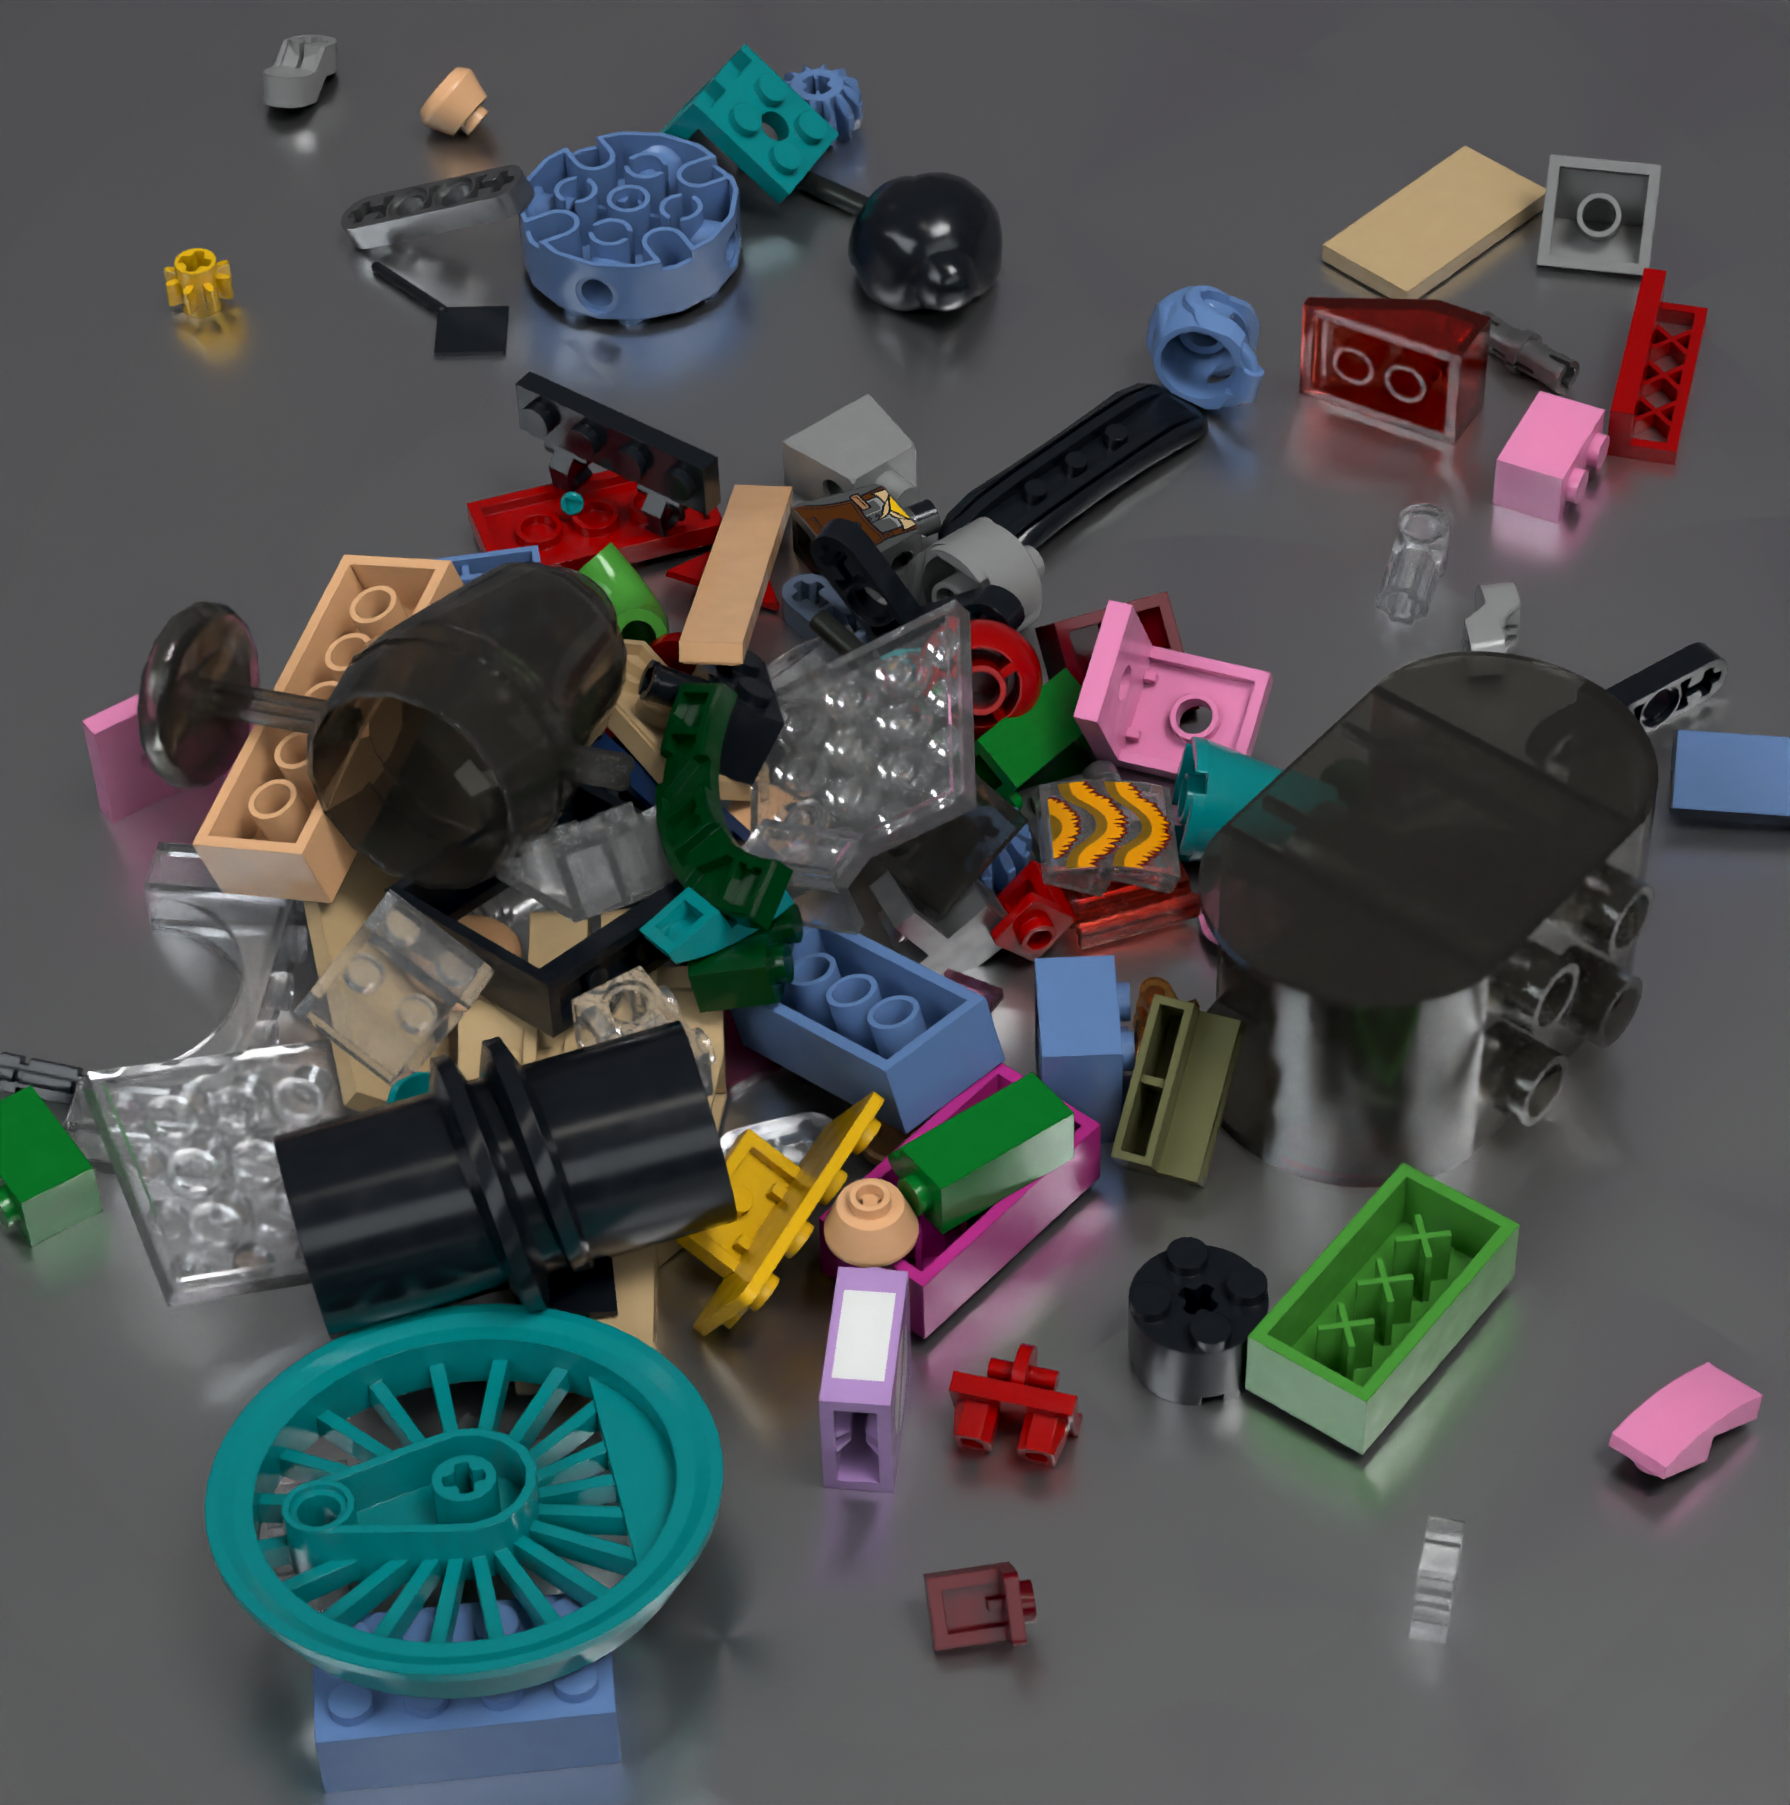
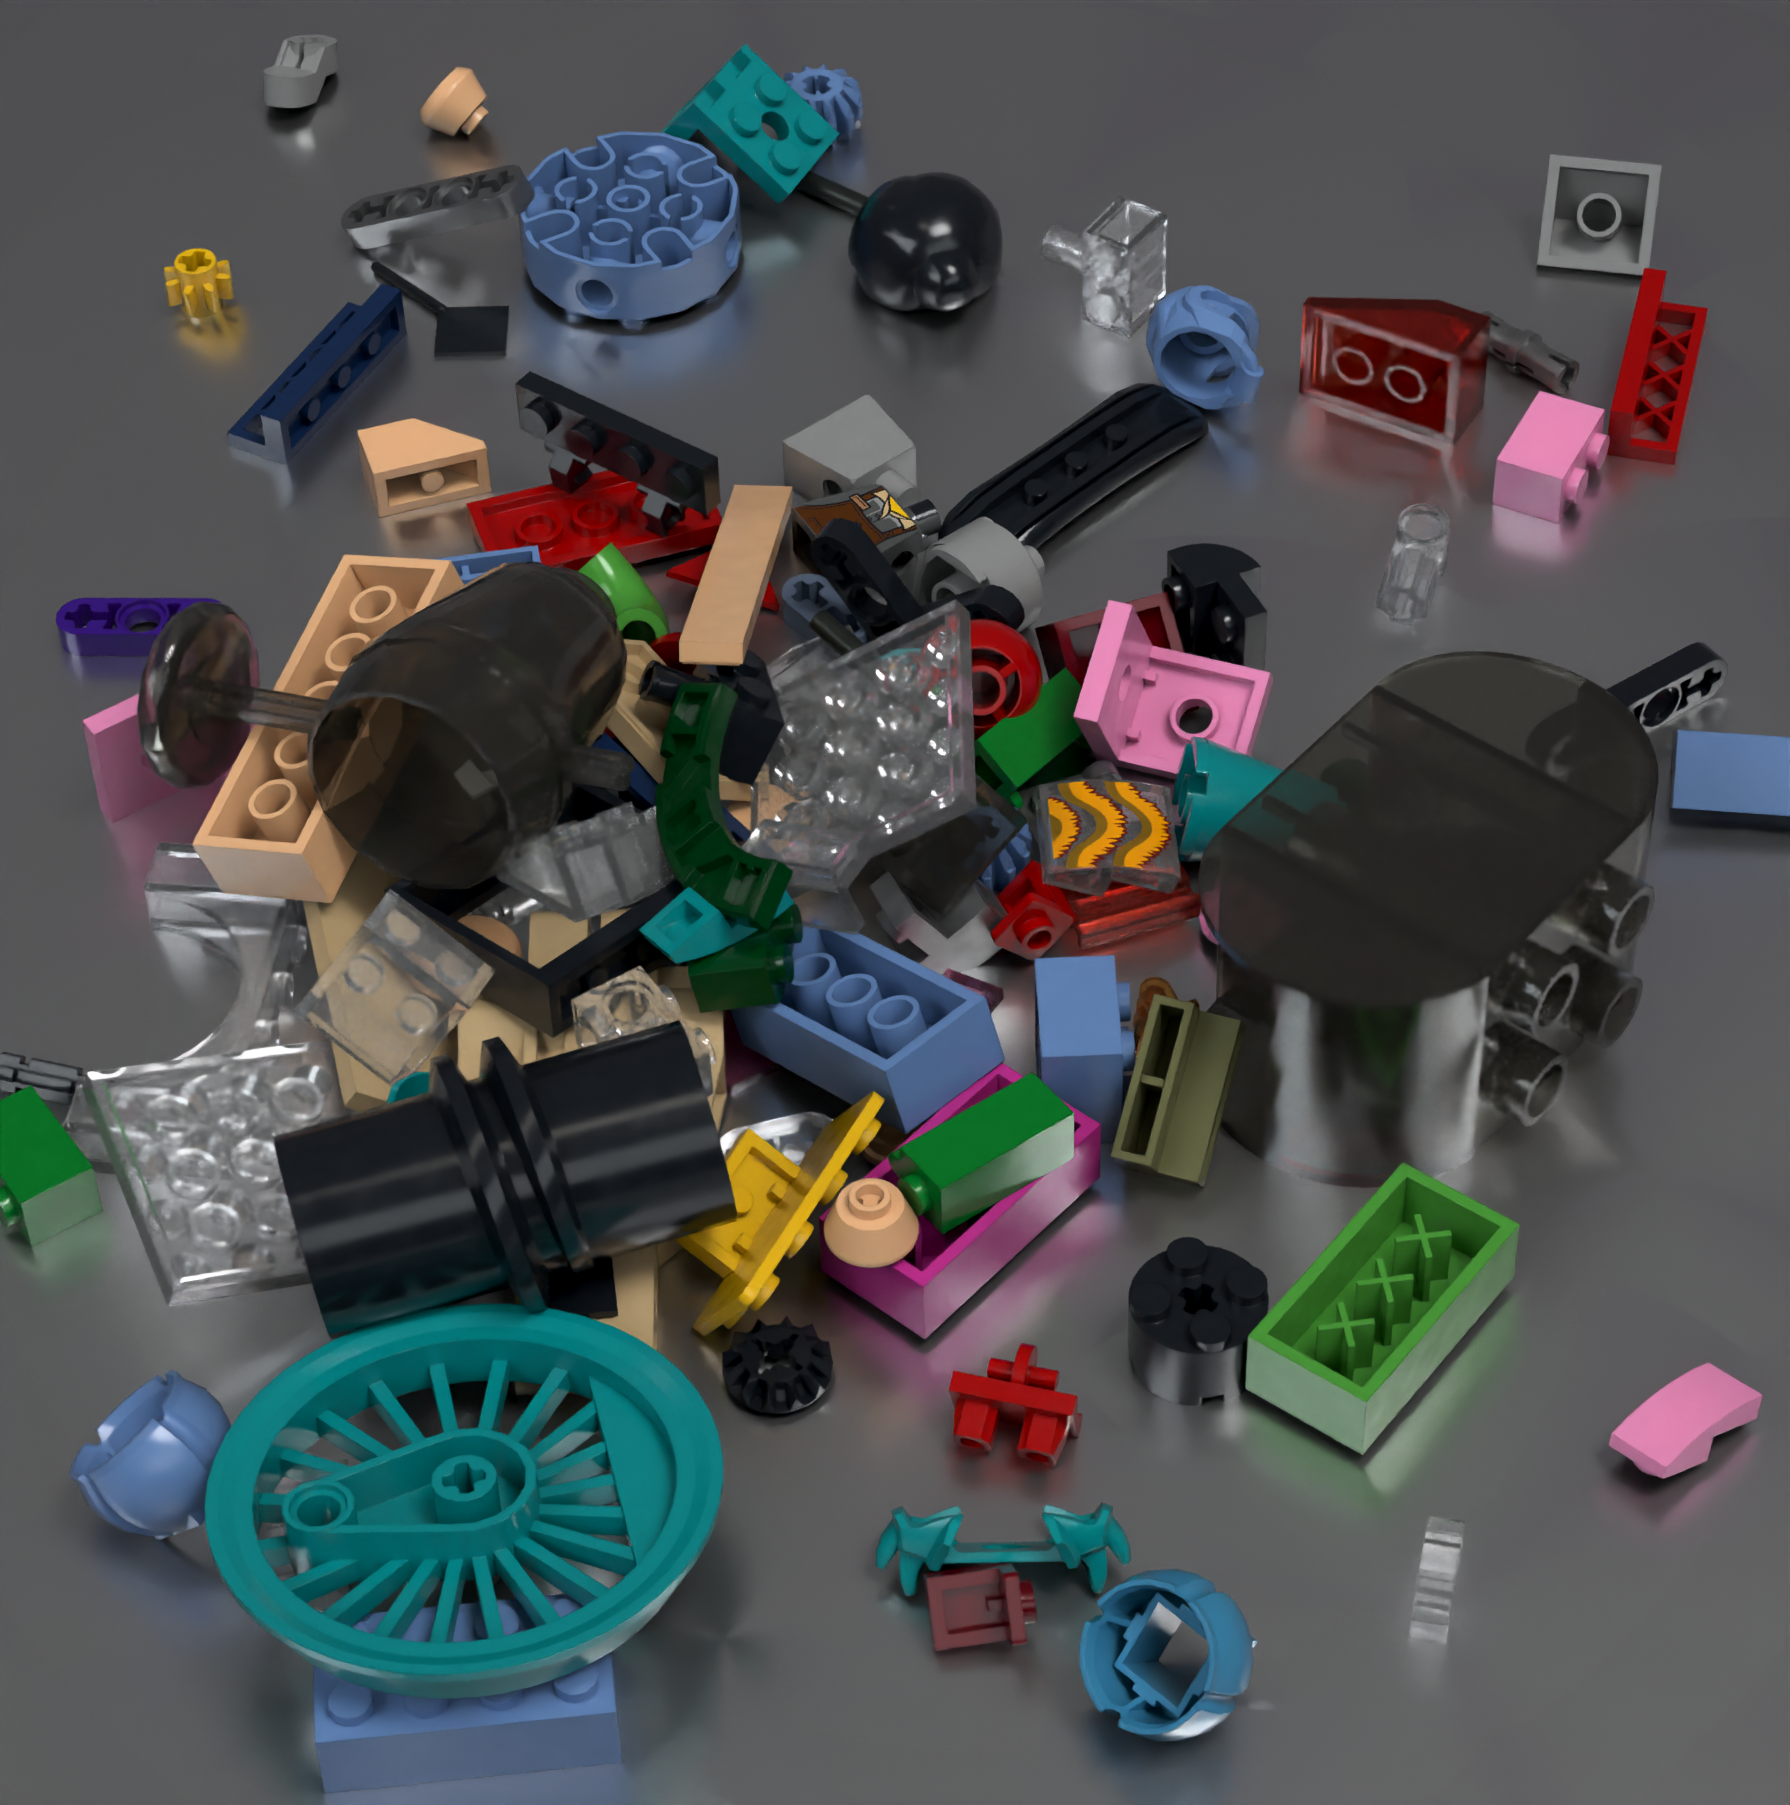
teal piece [560,492,584,515] -> none
lavender brick [819,1266,911,1493] -> none
tan tile [1322,145,1546,307] -> none
light grey piece [1461,581,1521,682] -> none
none -> dark purple beam [56,598,232,657]
none -> medium blue piece [69,1370,231,1540]
none -> dark blue fence [227,284,407,465]
none -> light nougat slope [357,418,492,518]
none -> black gear [722,1315,833,1413]
none -> teal piece [875,1502,1131,1596]
none -> clear brick [1041,196,1167,339]
none -> dark azure piece [1079,1569,1258,1741]
none -> black brick [1161,543,1267,671]

